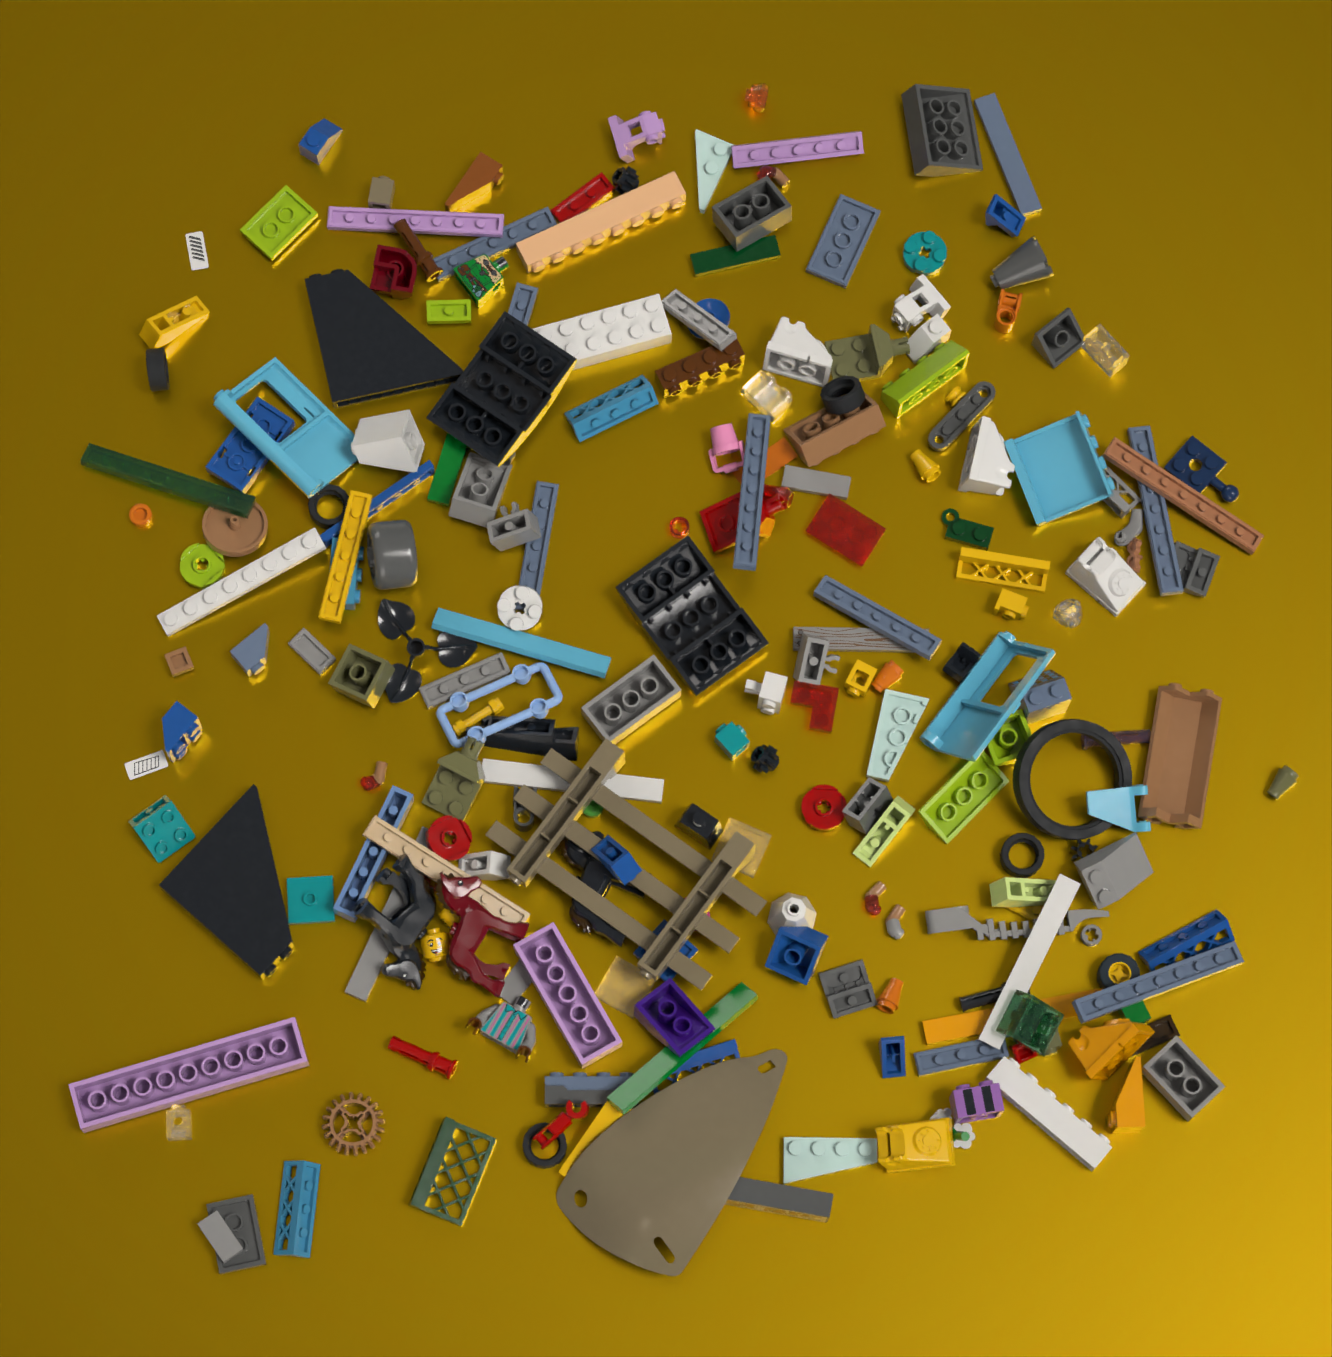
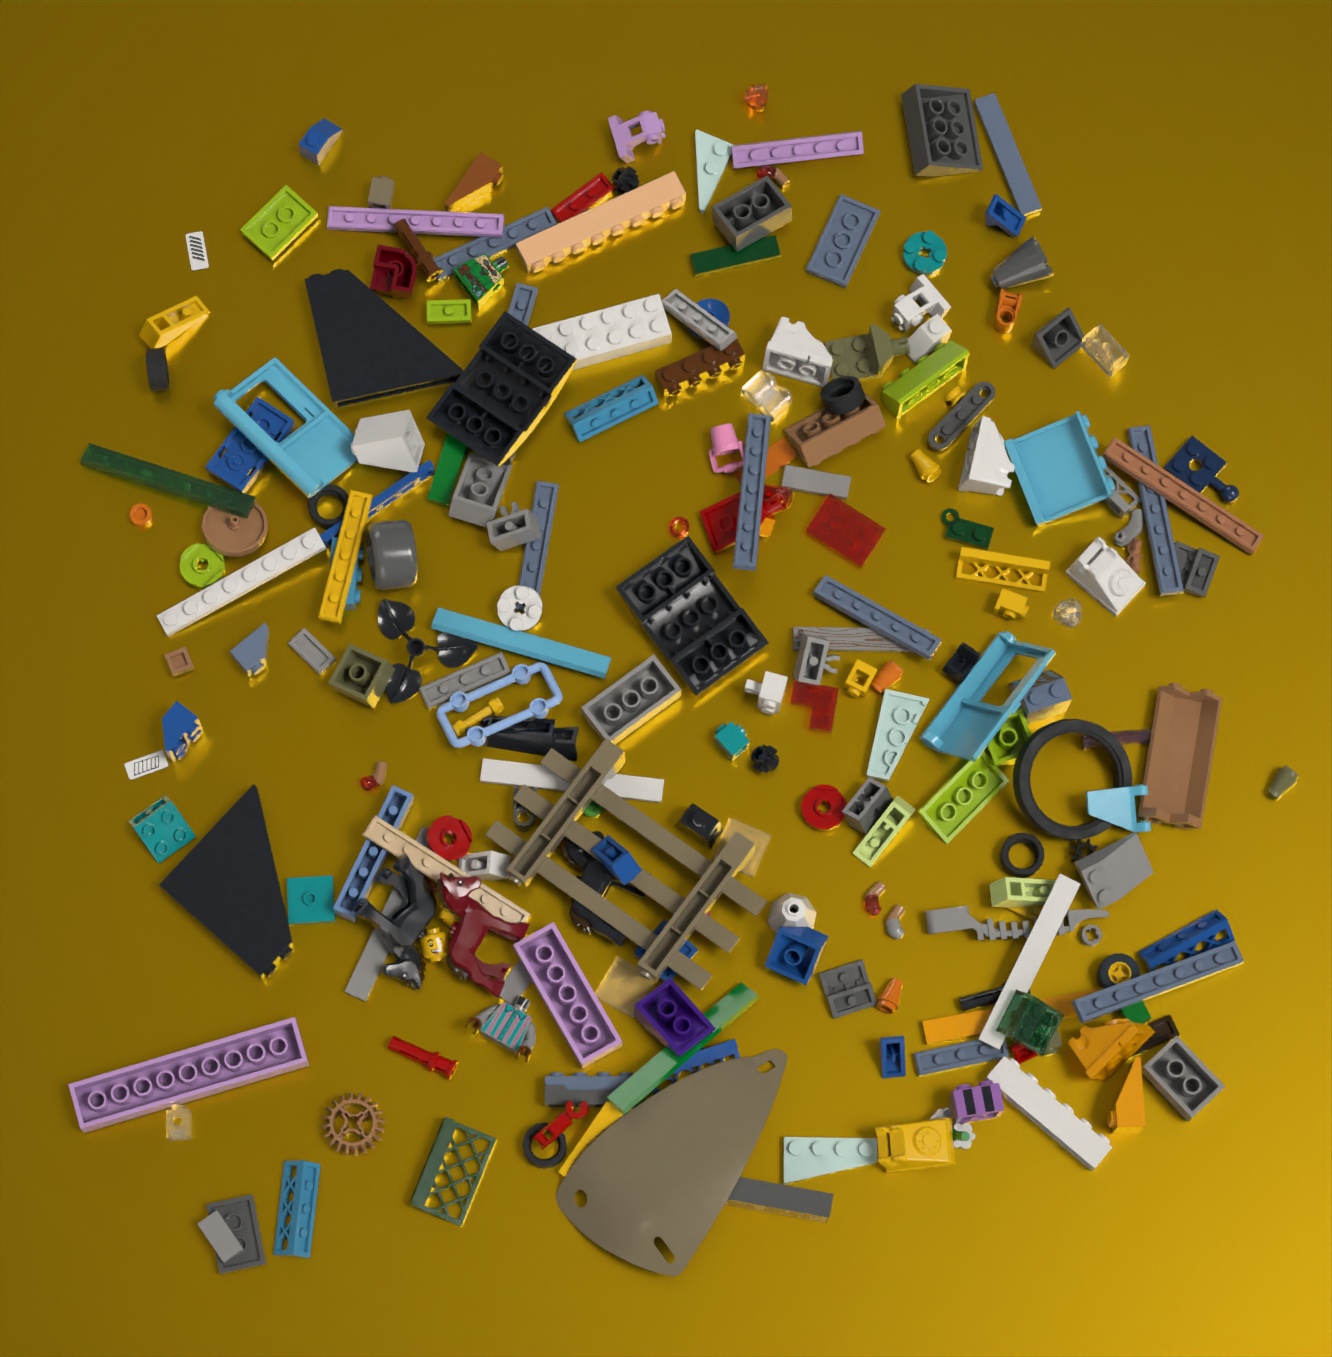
olive plate [421,736,485,821] -> none

